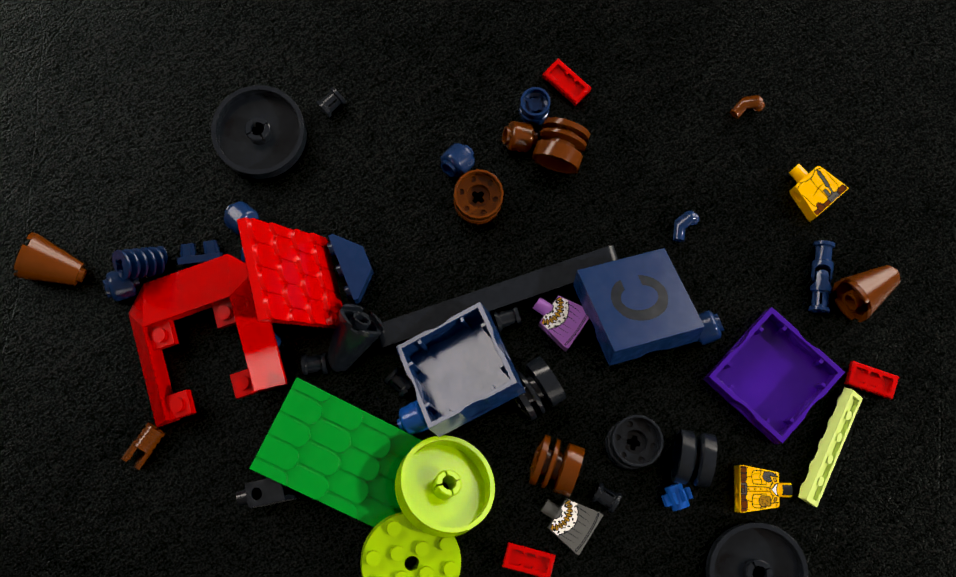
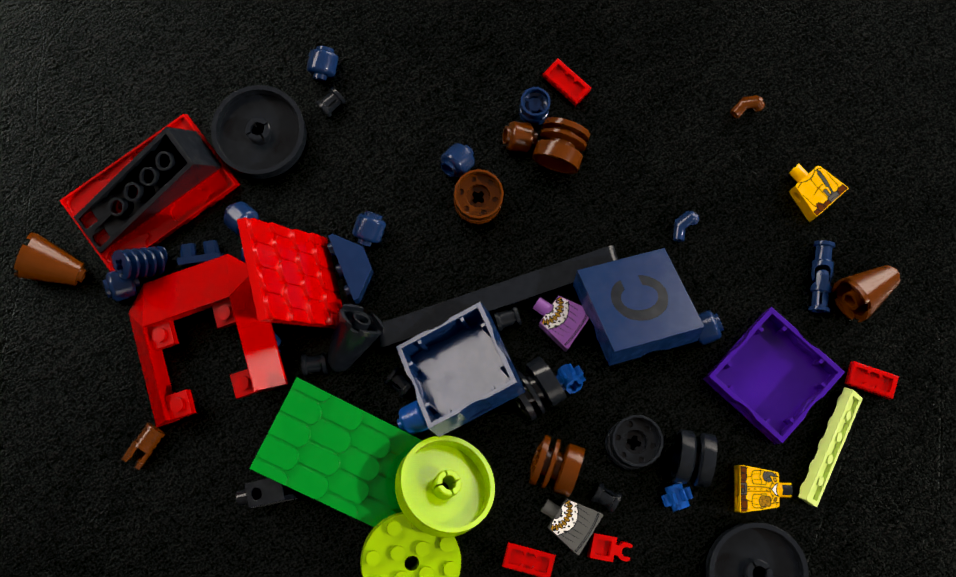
none -> piece [59,114,240,272]
none -> dark blue head [306,46,338,82]
none -> dark blue head [352,211,386,247]
none -> blue gear [555,364,586,394]
none -> red plate [587,532,633,562]

